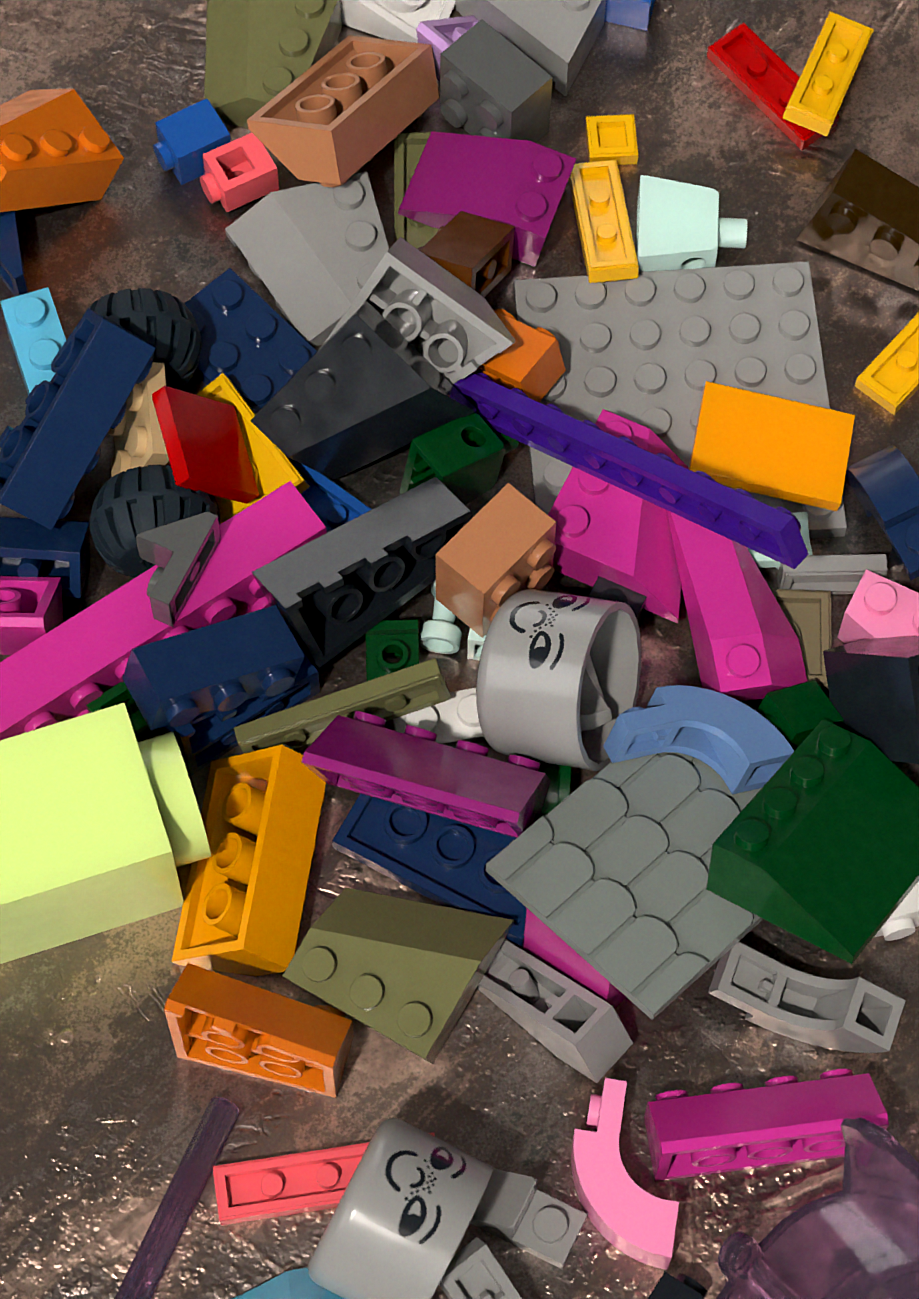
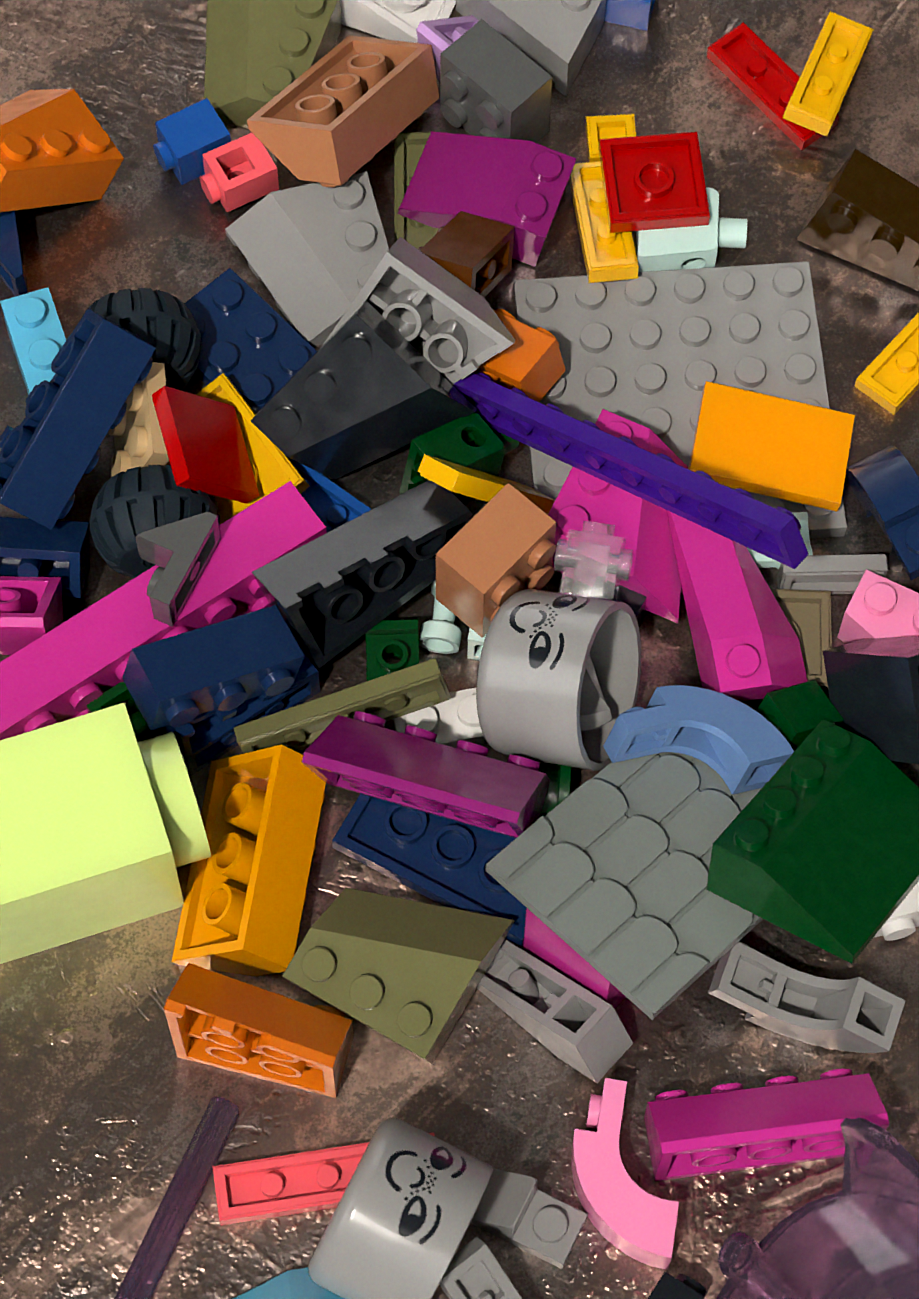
none -> yellow tile [418,454,555,515]
none -> clear brick [554,521,634,601]
none -> red tile [599,132,710,233]

